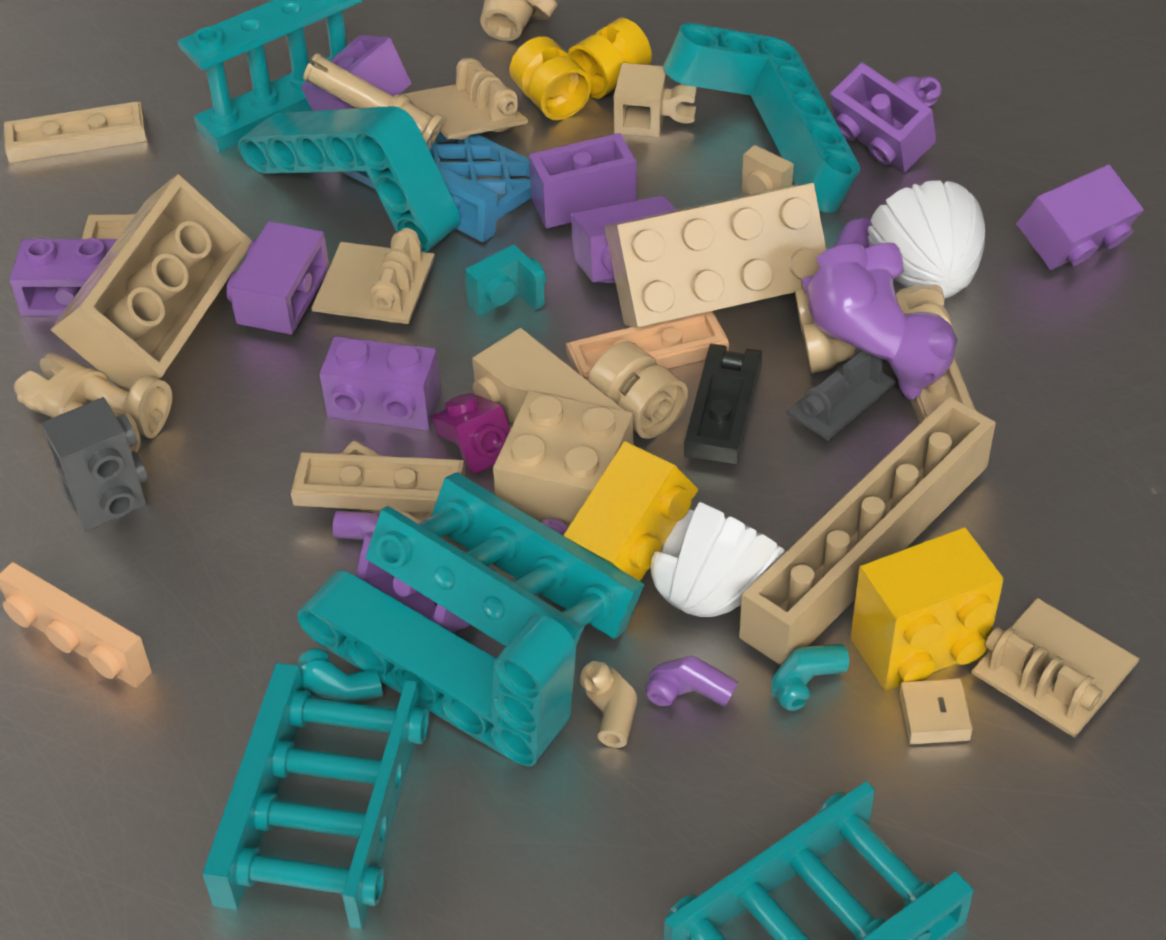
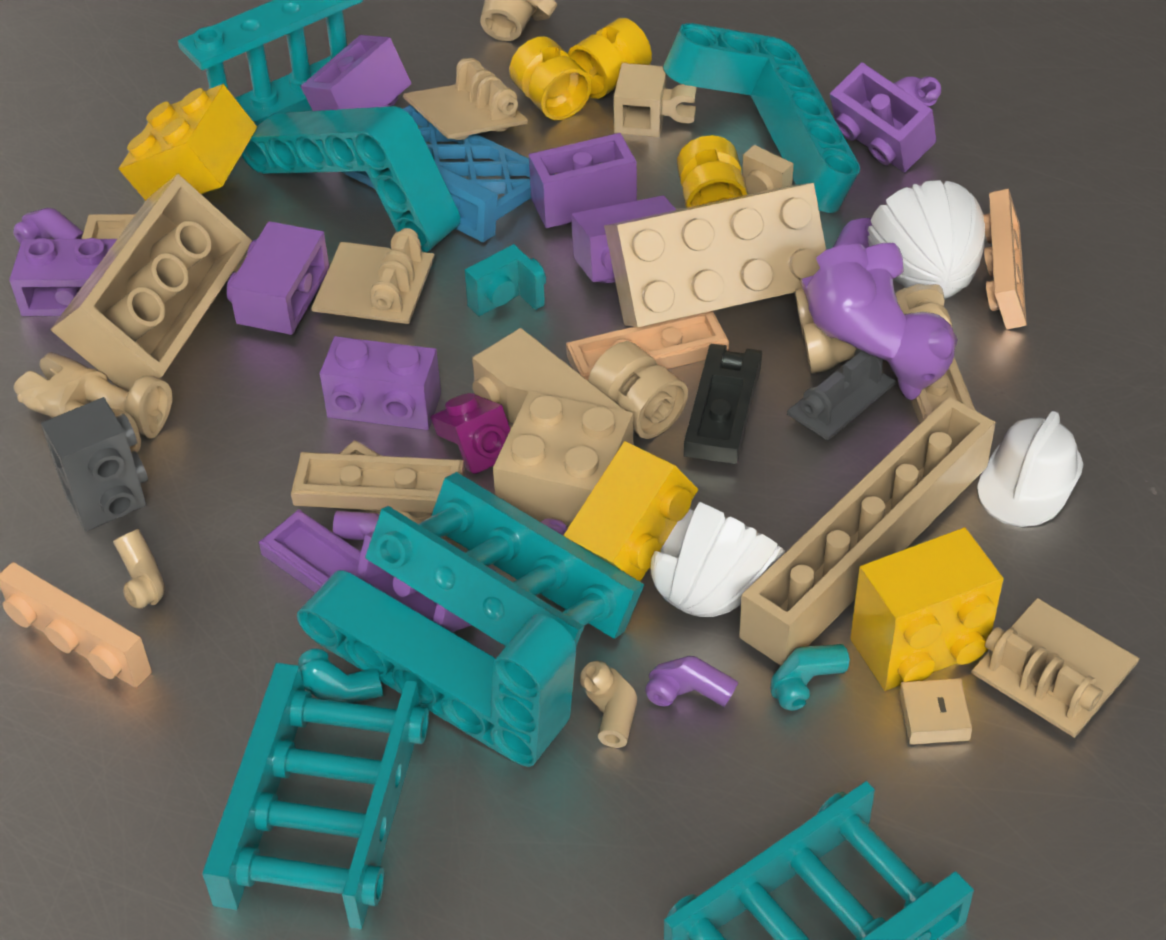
tan tile [4,101,147,163] -> none
tan pin [303,53,445,149] -> none
medium lavender brick [1016,164,1144,270] -> none
none -> medium lavender arm [13,208,83,244]
none -> tan arm [113,528,165,609]
none -> yellow brick [118,84,257,201]
none -> medium lavender tile [258,509,361,592]
none -> yellow wheel [677,135,748,208]
none -> white piece [977,410,1084,527]
none -> light nougat plate [983,188,1027,330]

